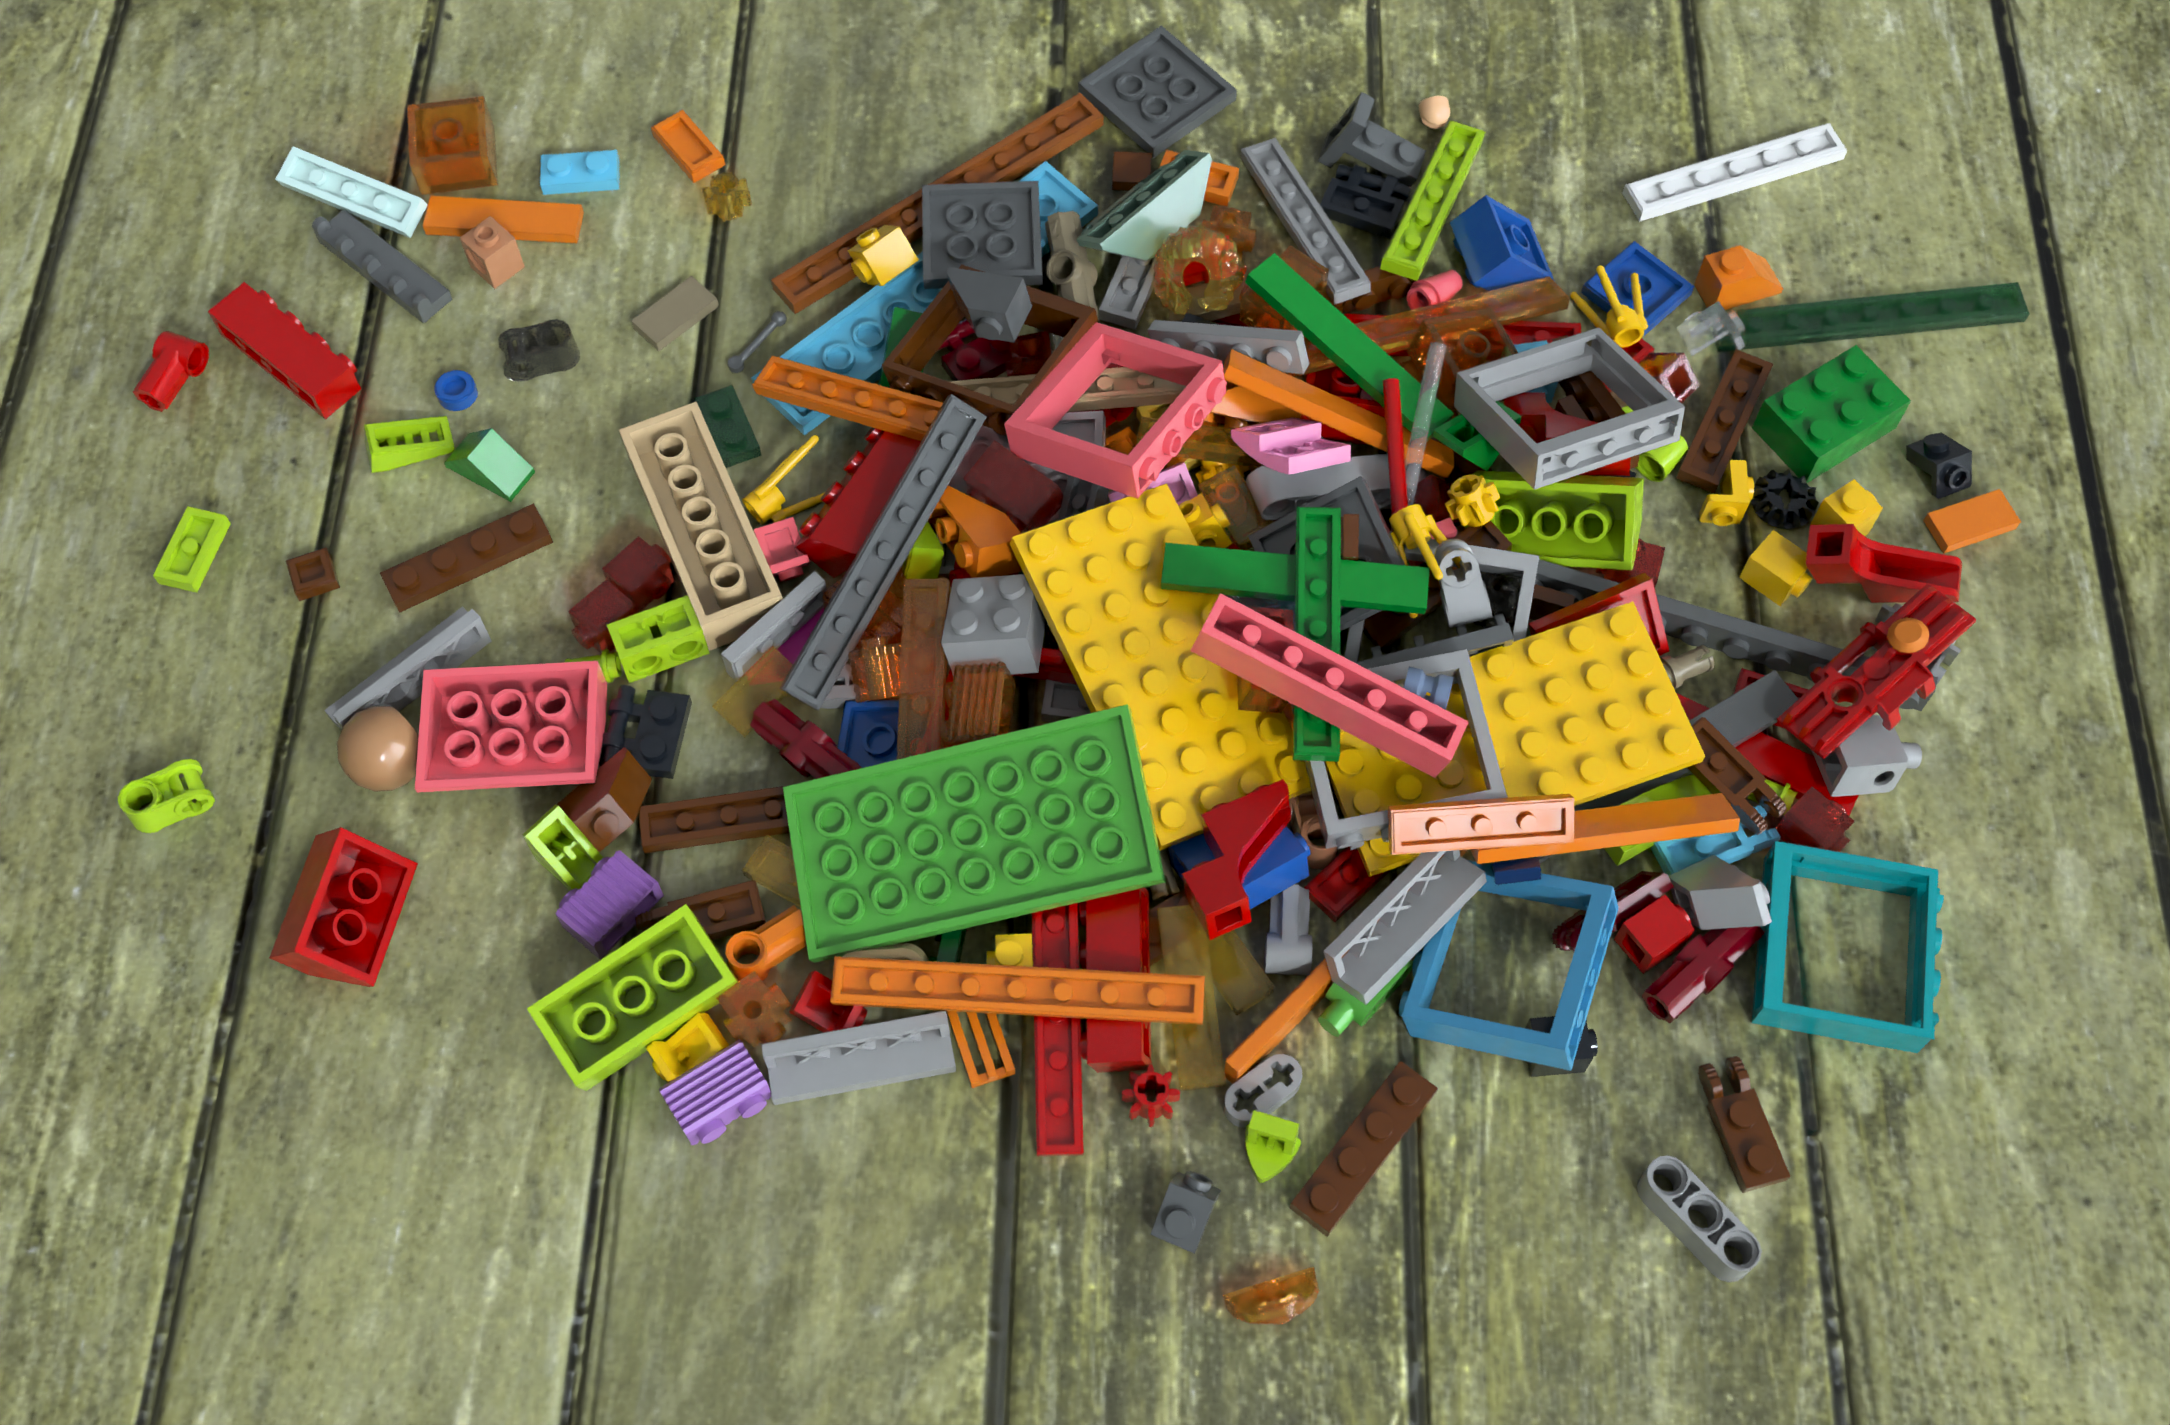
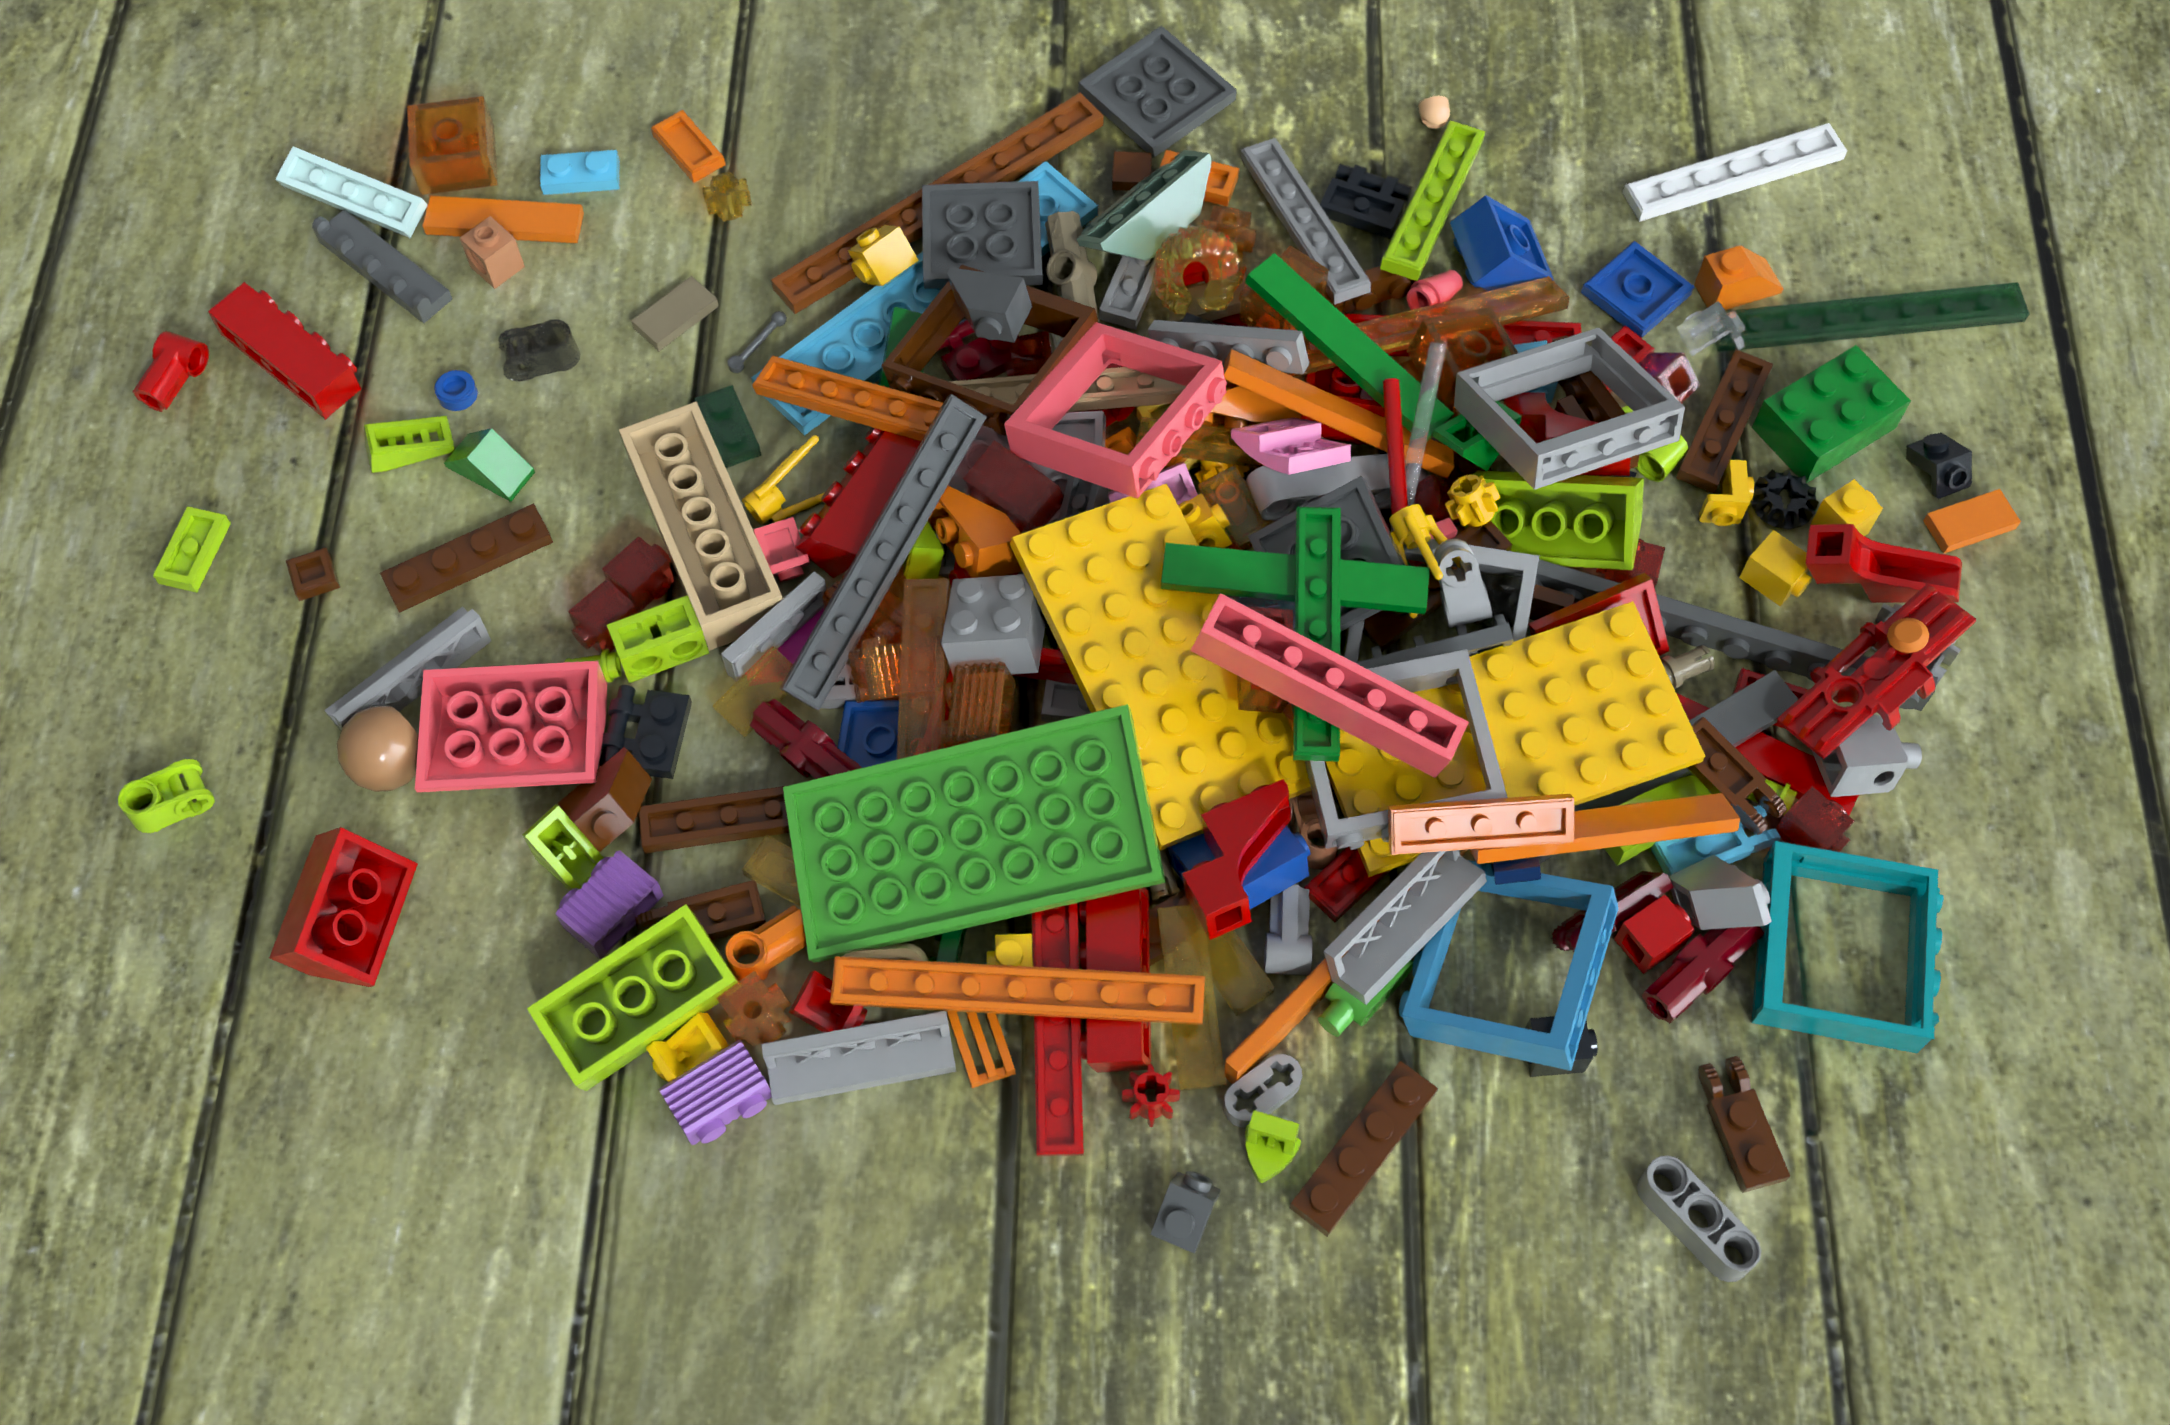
clear orange plate [1223,1267,1319,1325] -> none
dark grey bracket [1318,92,1426,186] -> none
reddish brown tile [1341,514,1359,561] -> none
sand blue wheel [1404,666,1454,710] -> none
yellow plant [1570,265,1648,348] -> none

